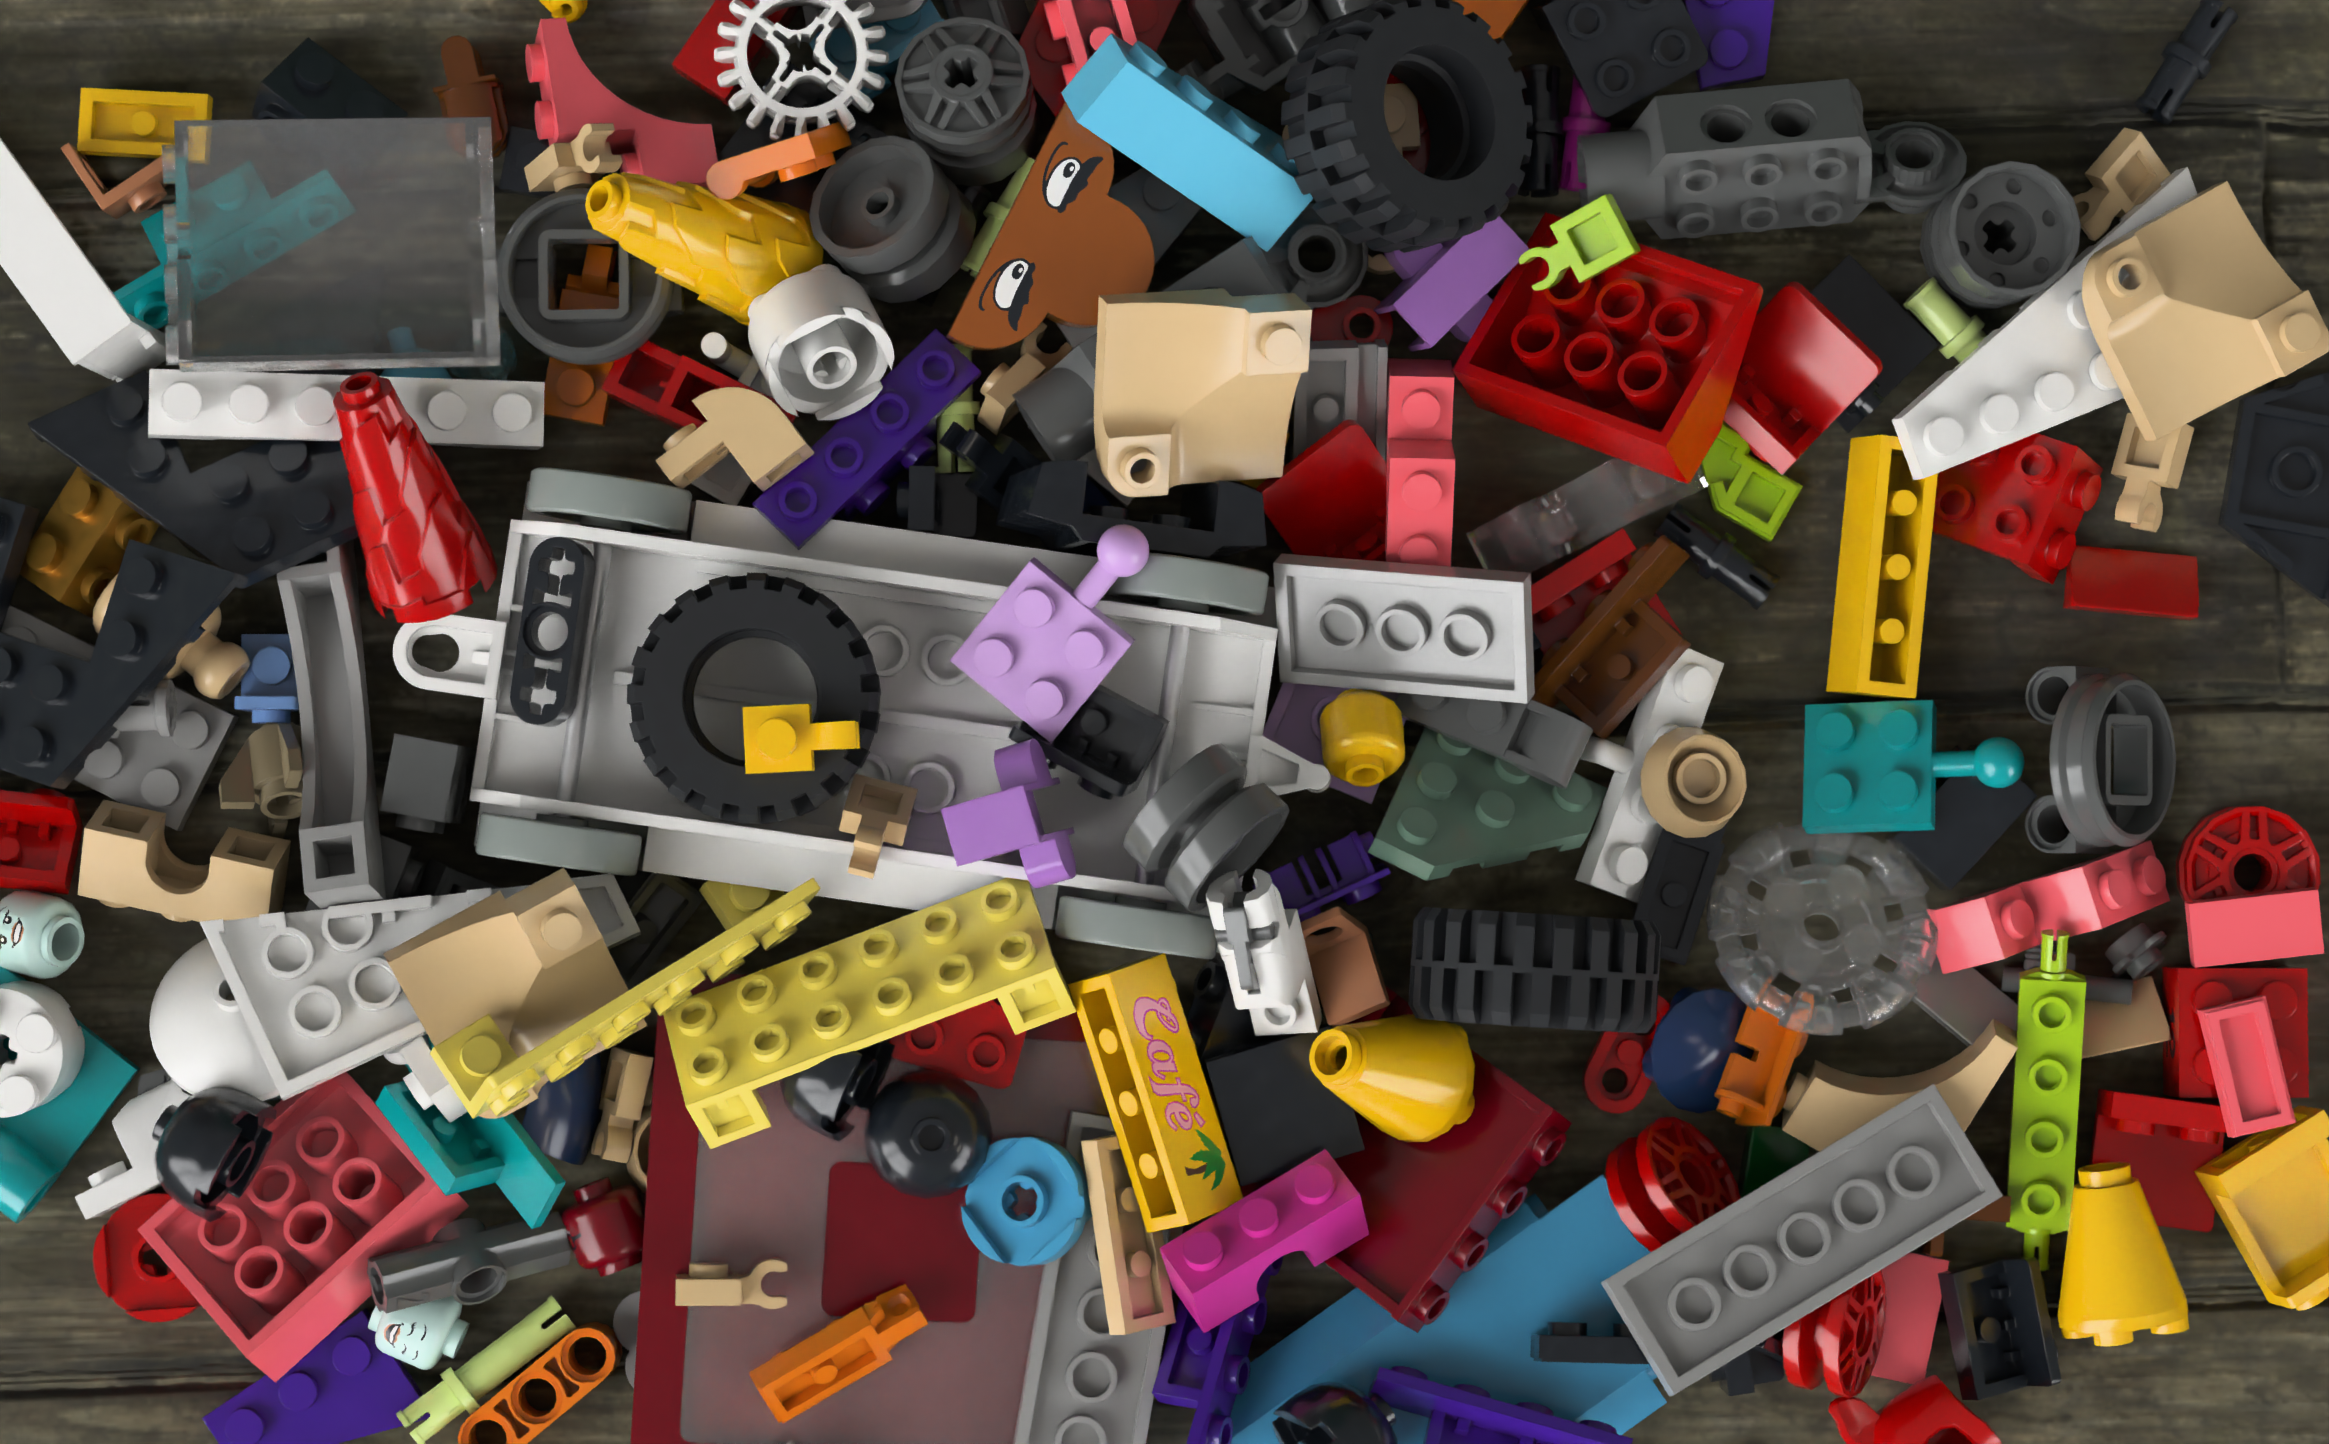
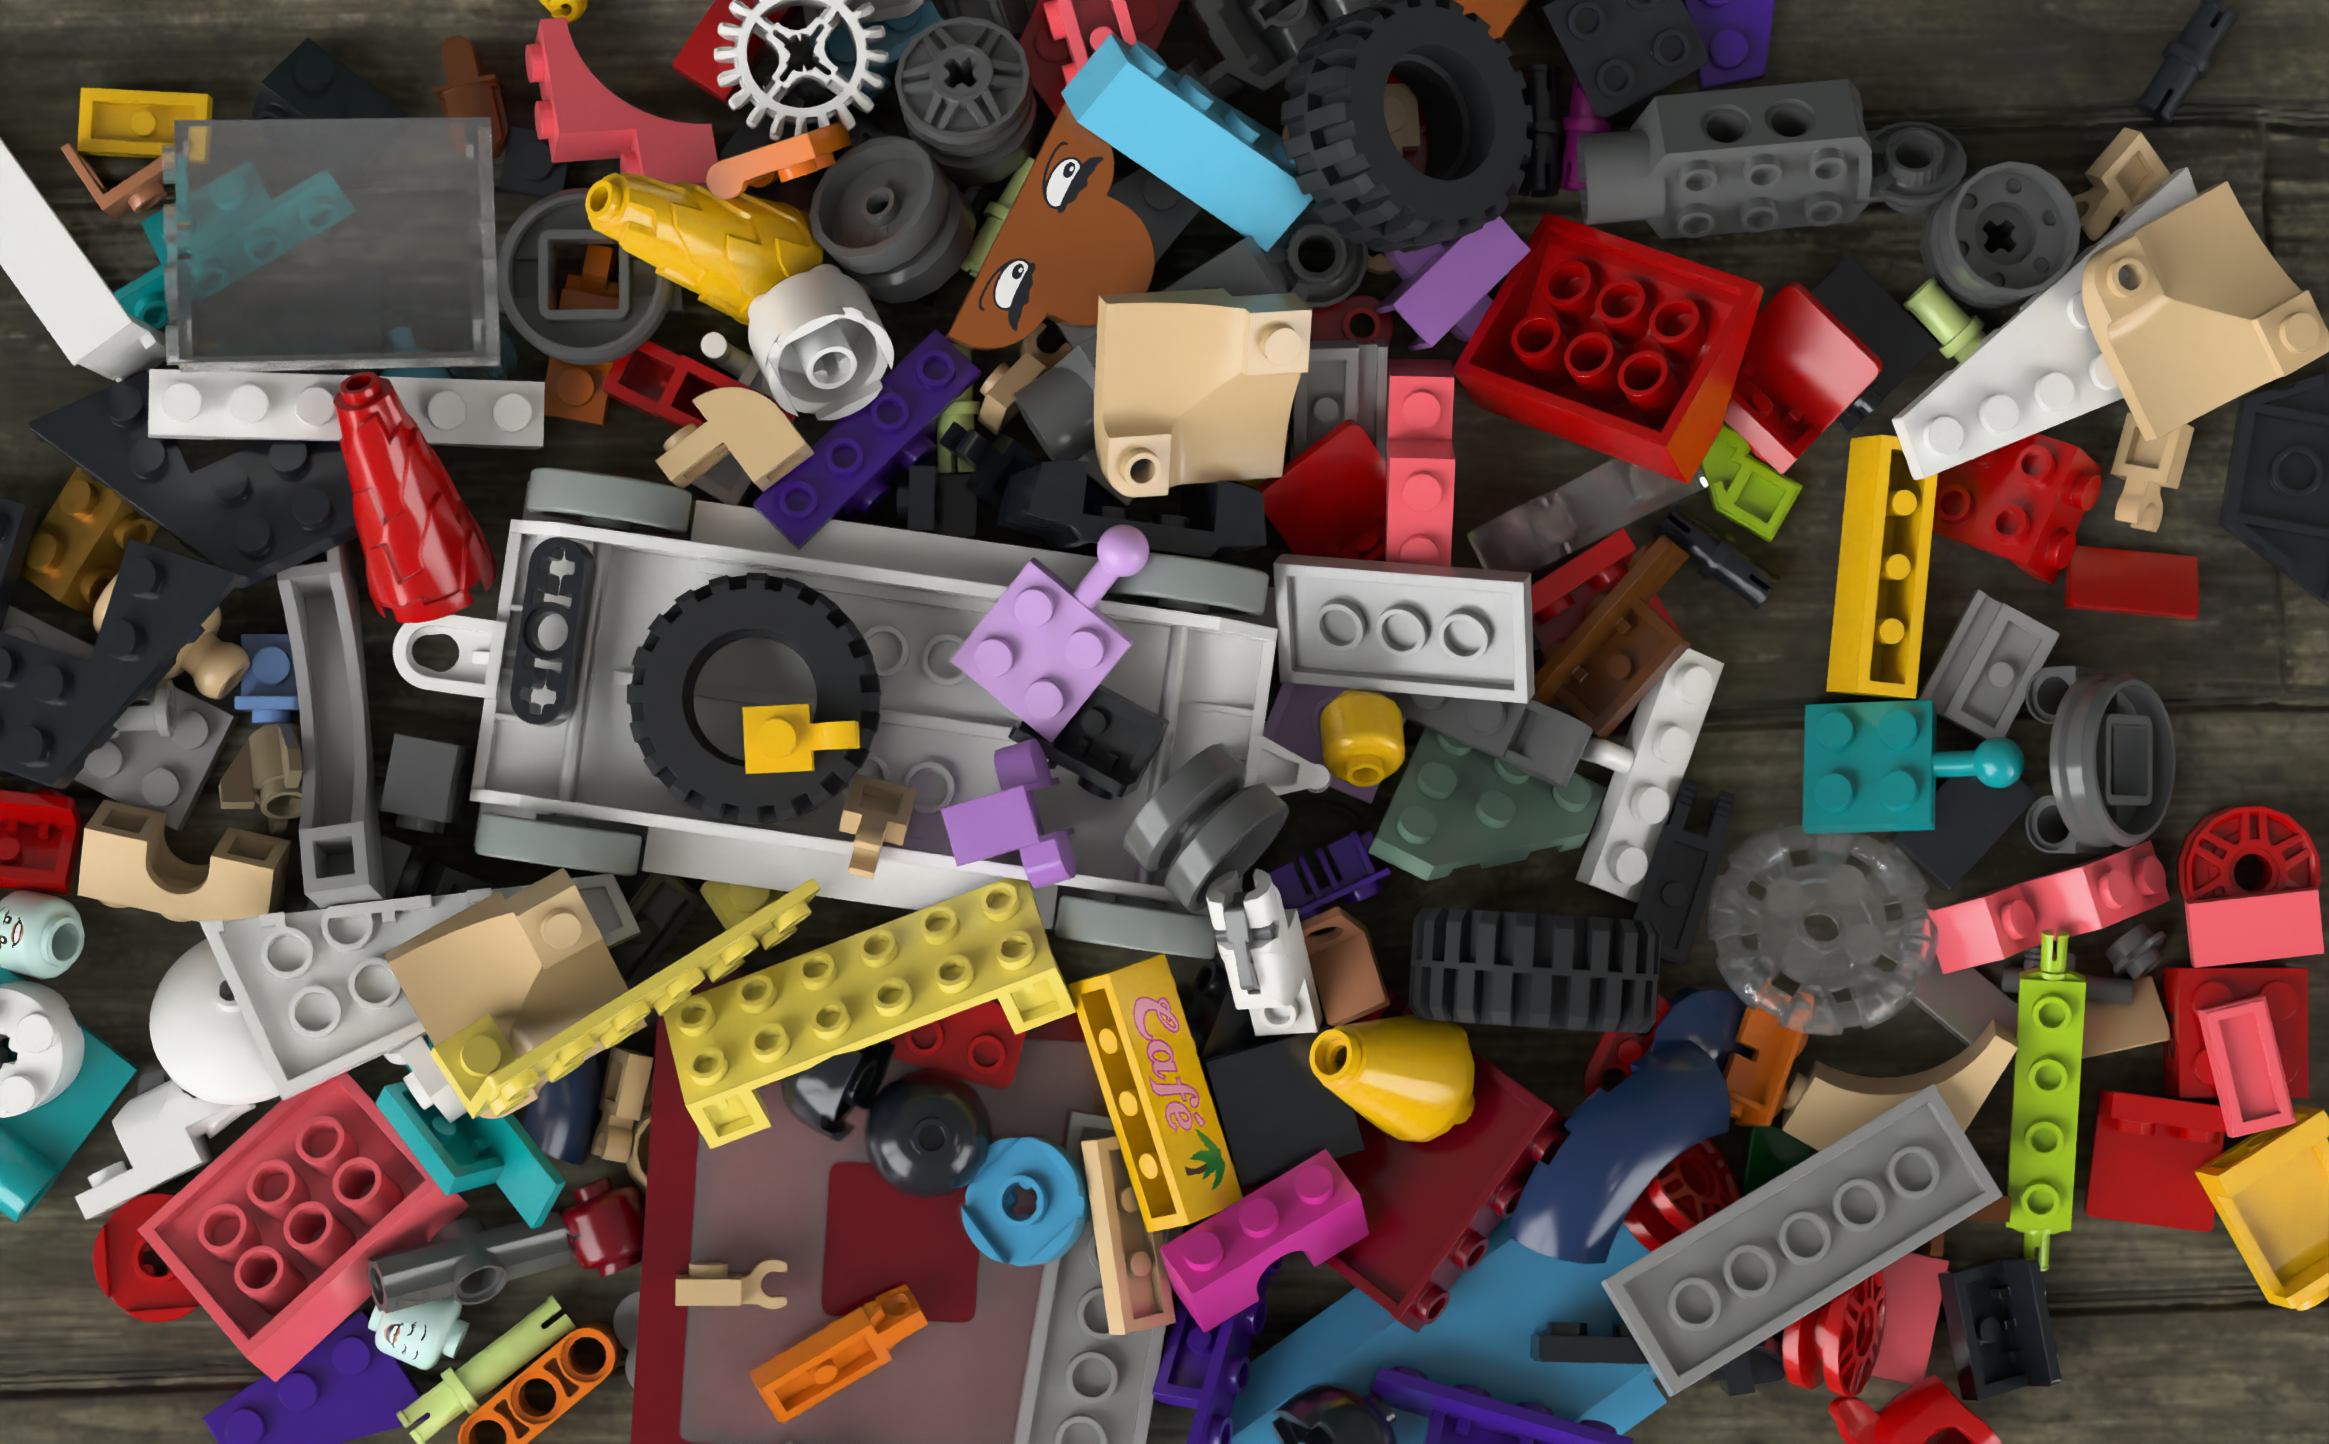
black cylinder [152,1087,277,1222] -> none
tan plate [524,123,623,192] -> none
lime plate [1518,194,1641,291] -> none
tan hat [1640,727,1747,838] -> none
yellow cone [2058,1162,2189,1346] -> none
none -> dark blue brick [1506,1040,1731,1264]
none -> light grey plate [1916,589,2060,741]

